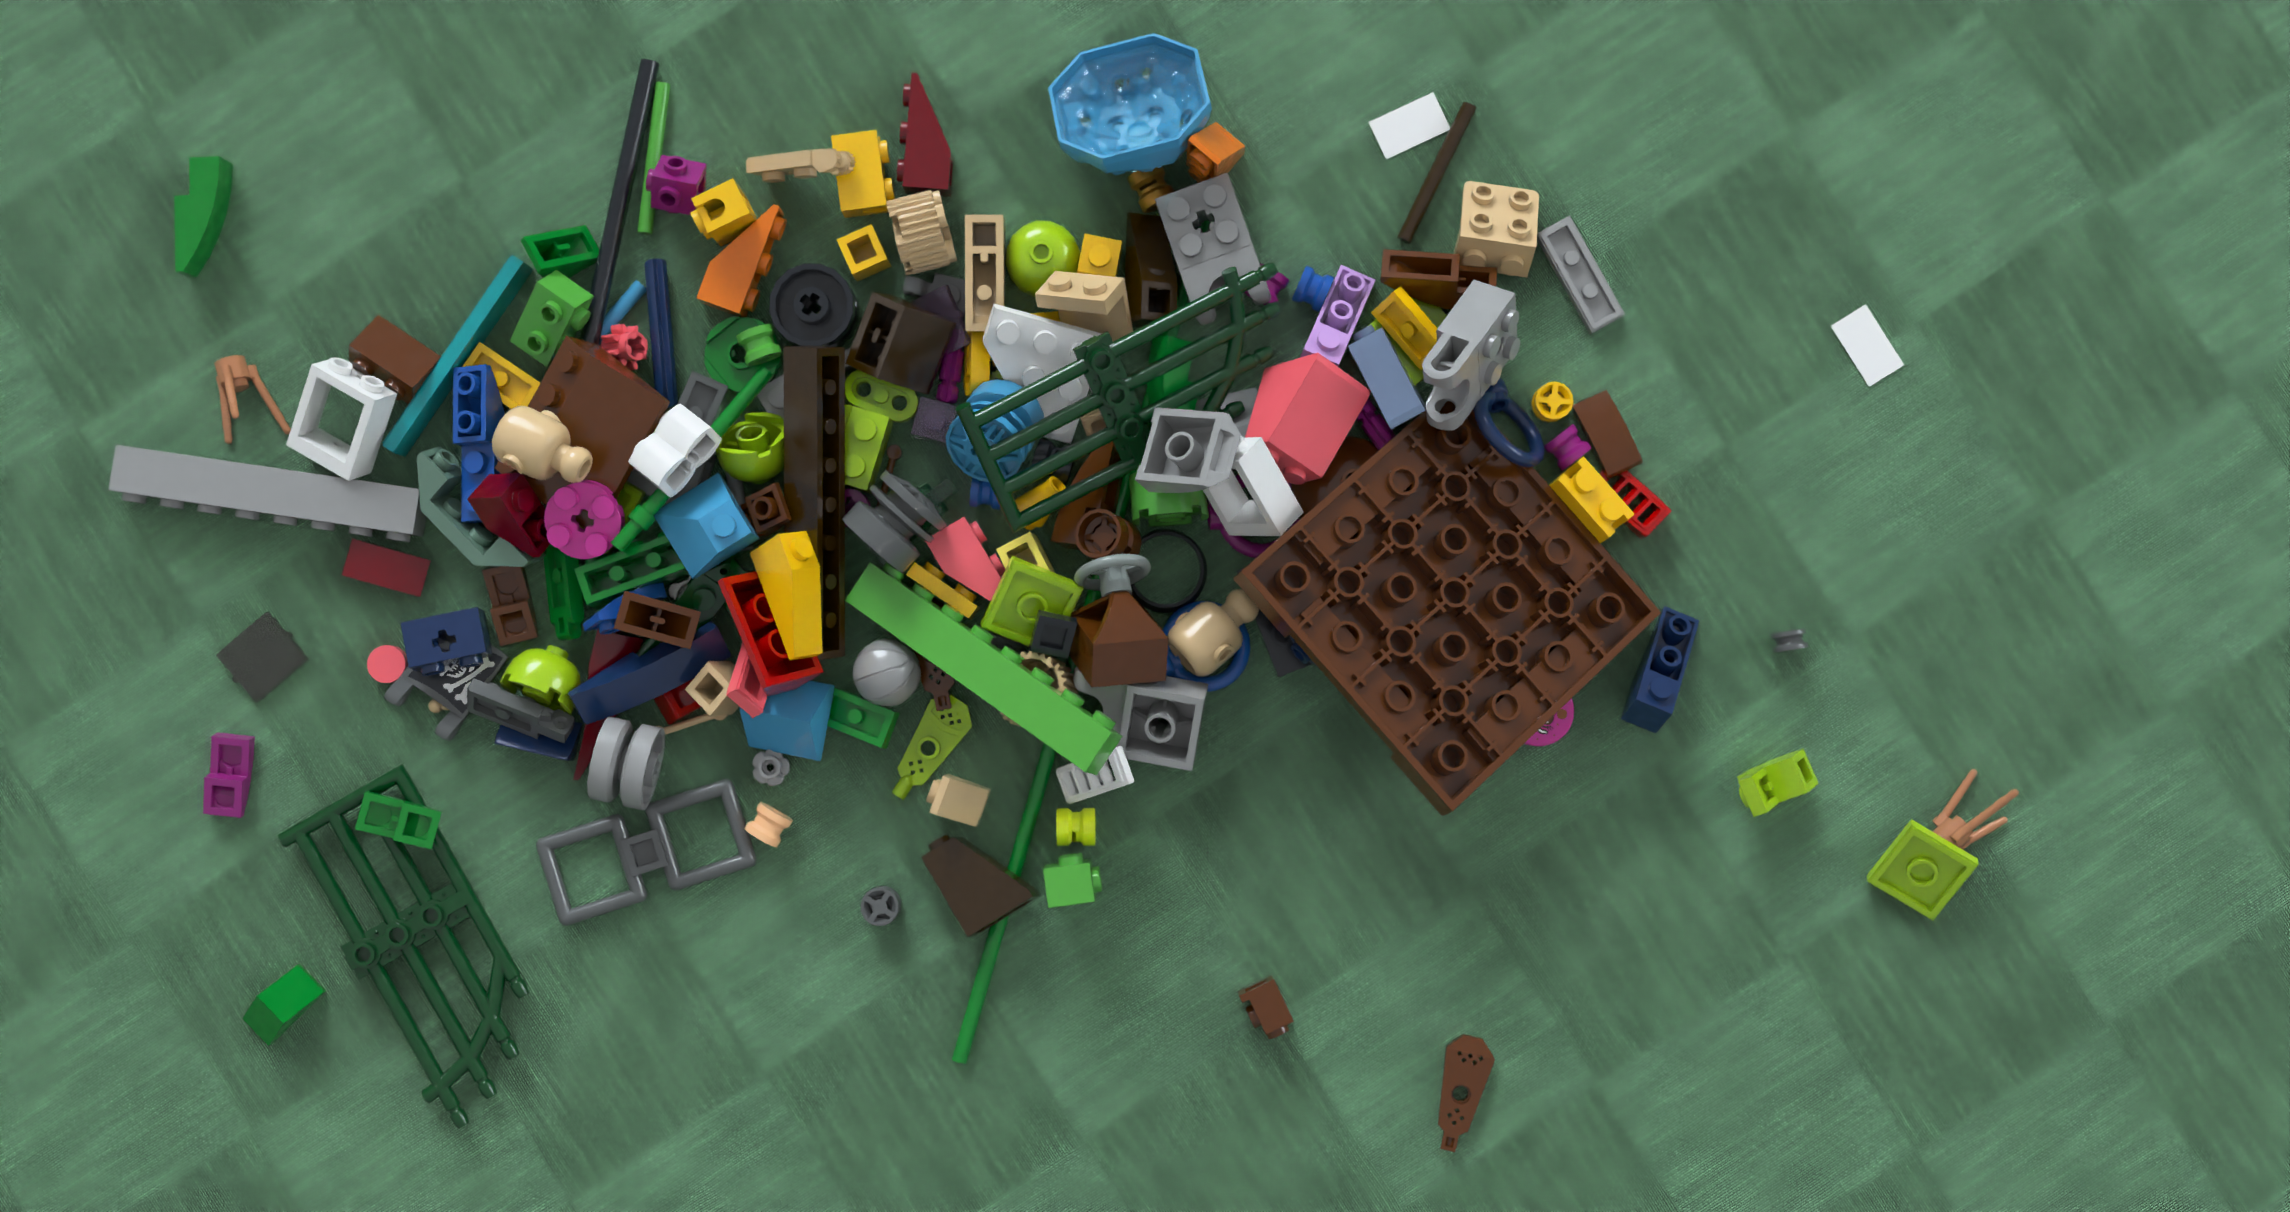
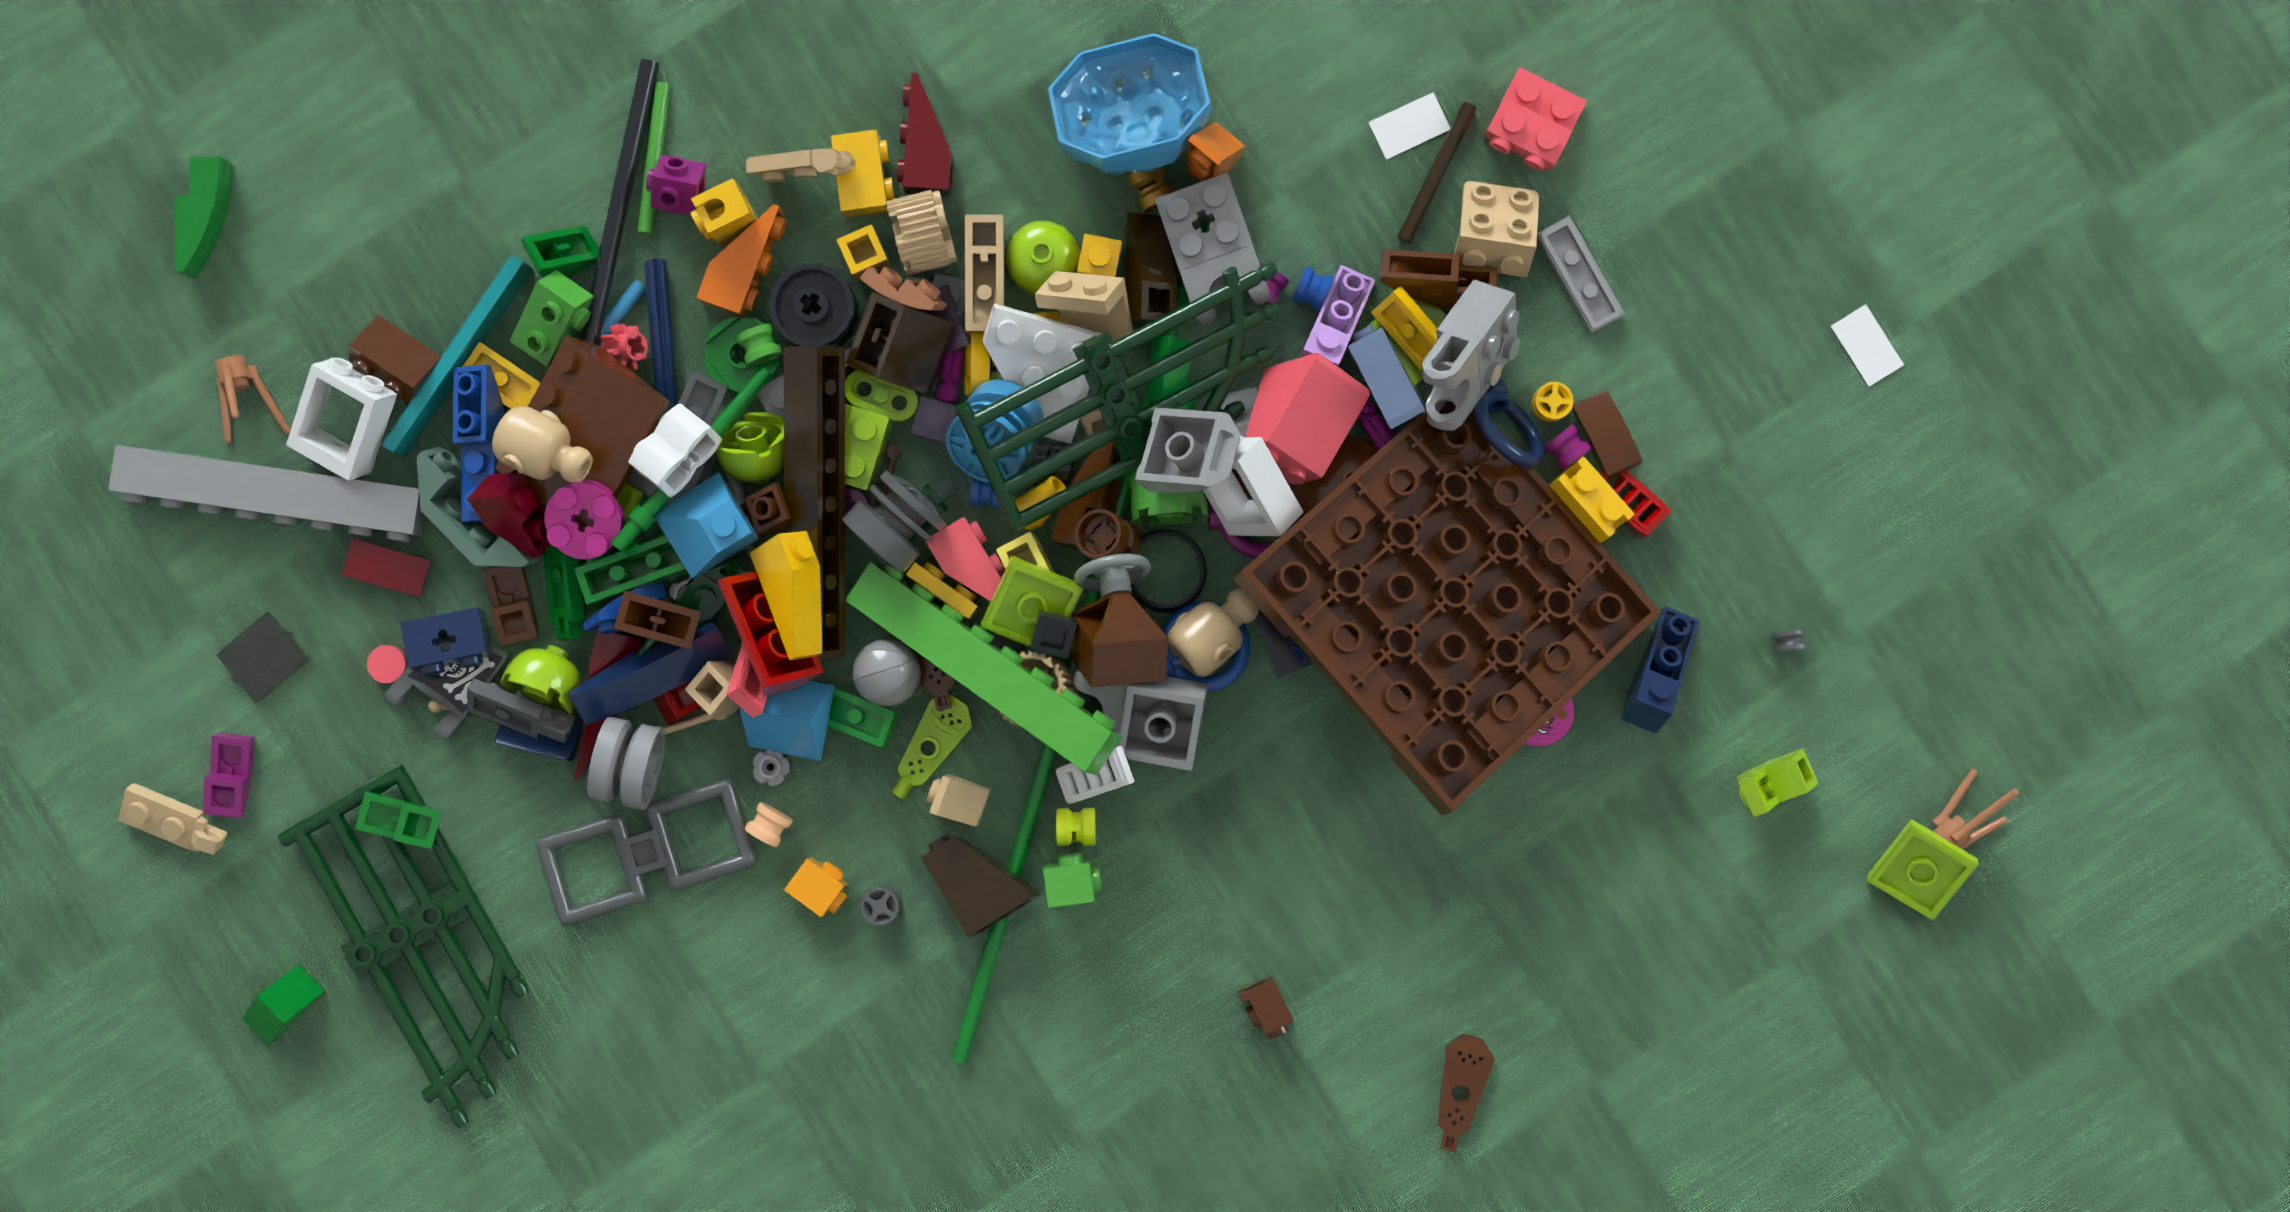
none -> tan hinge [118,783,228,855]
none -> light orange brick [784,856,848,917]
none -> nougat slope [859,266,947,311]
none -> coral plate [1484,67,1587,171]

